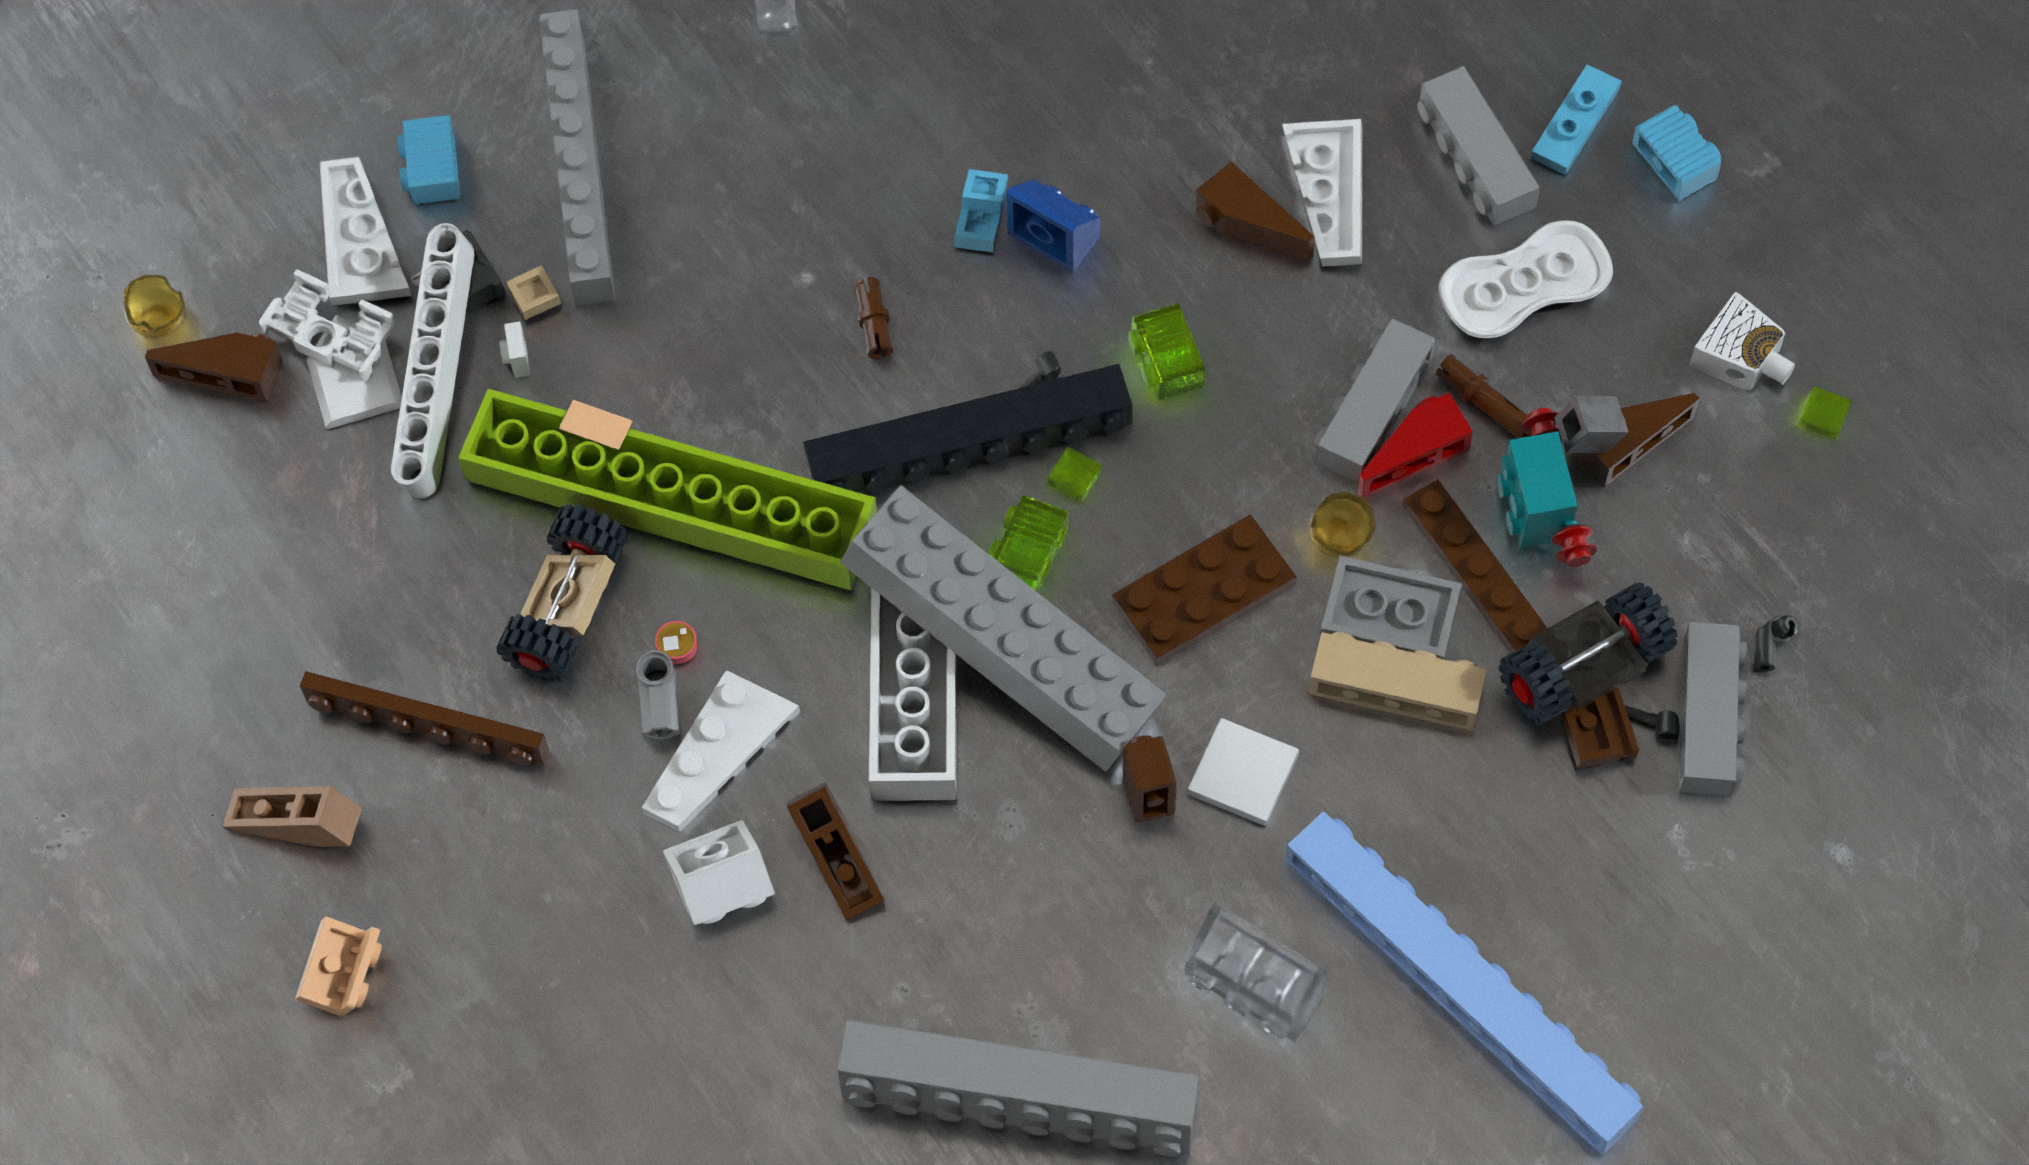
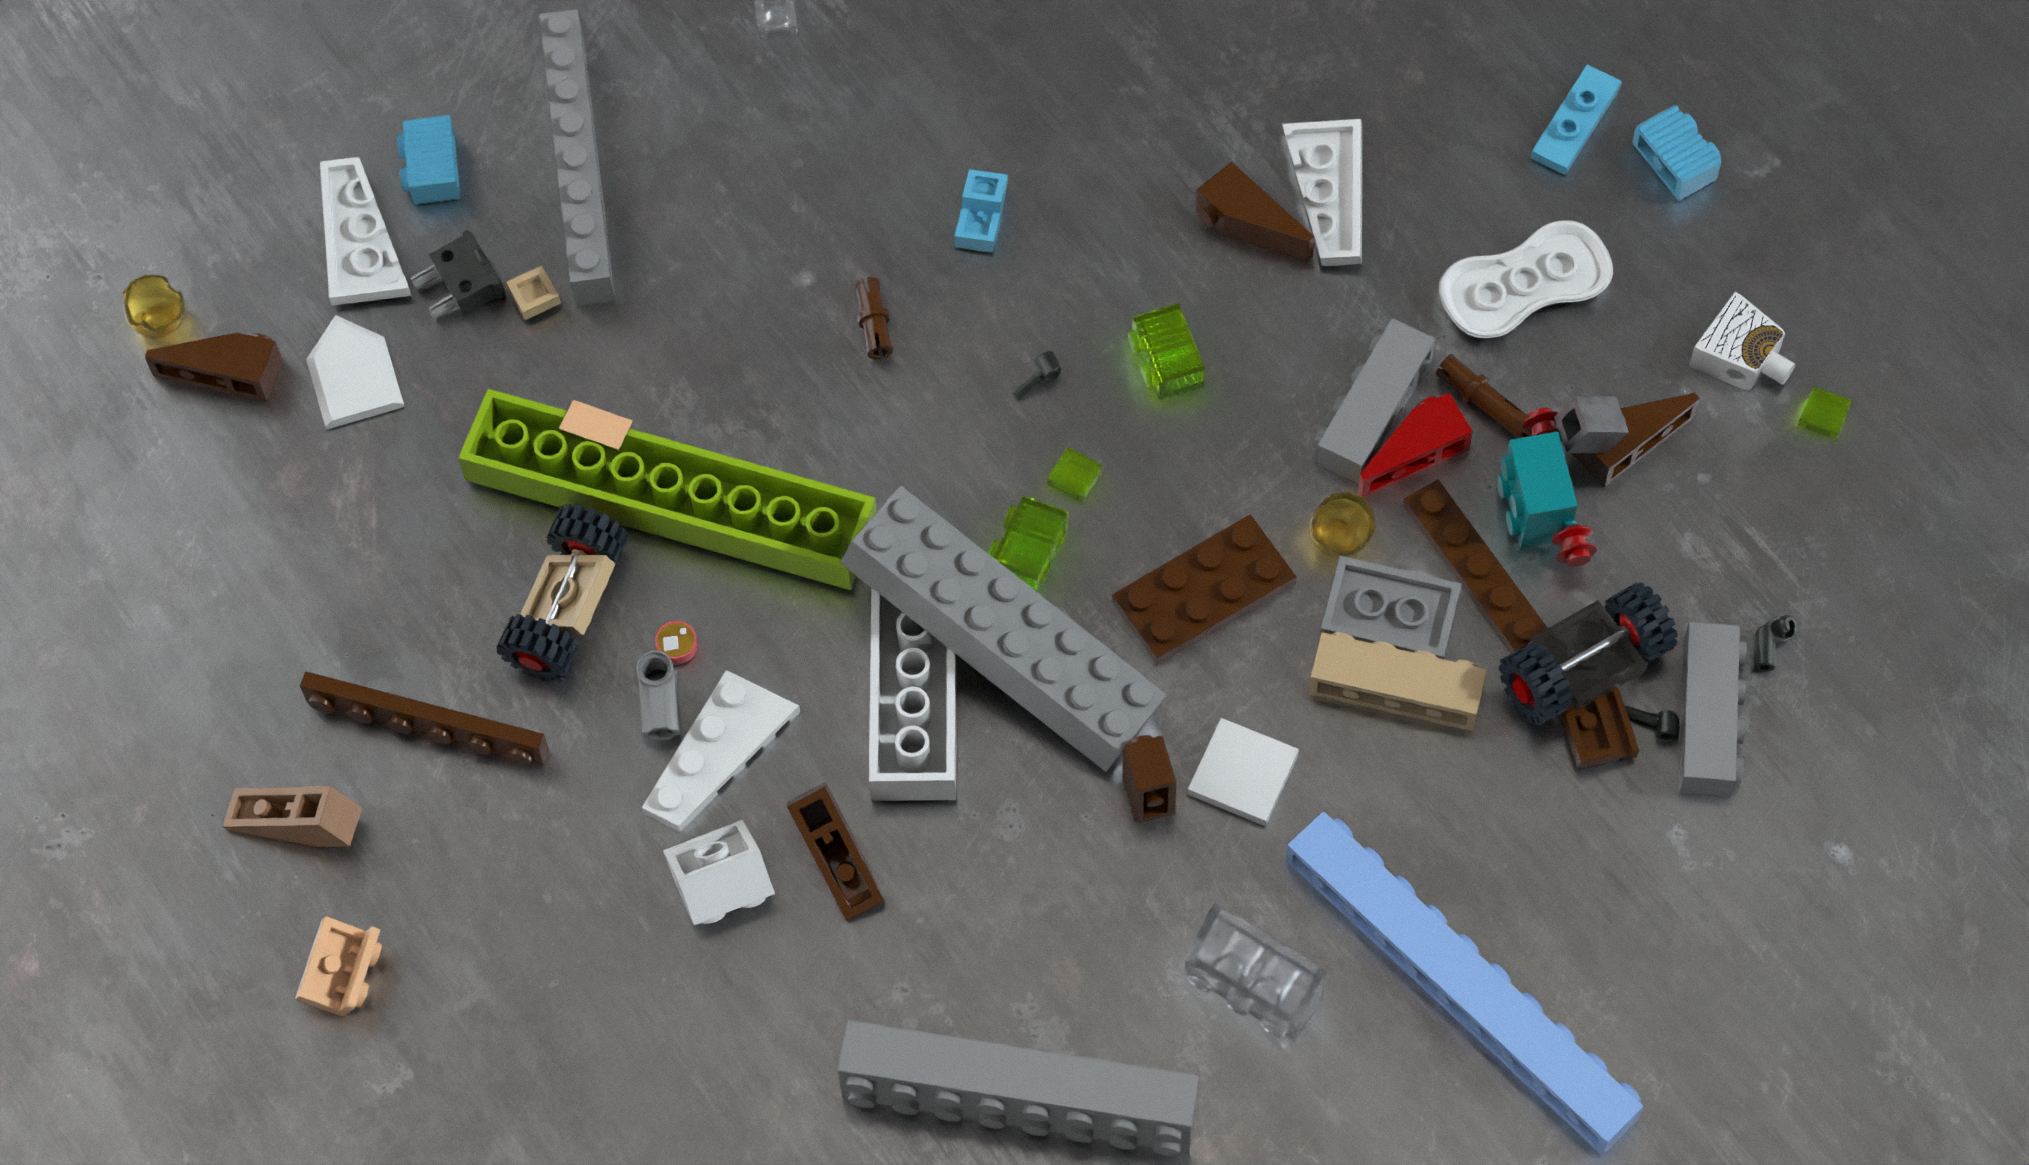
white piece [259,269,396,381] -> none
white beam [391,223,474,499] -> none
white plate [499,321,531,378] -> none
black brick [803,364,1133,492] -> none
blue slope [1006,179,1100,272] -> none
light grey brick [1417,66,1540,226] -> none

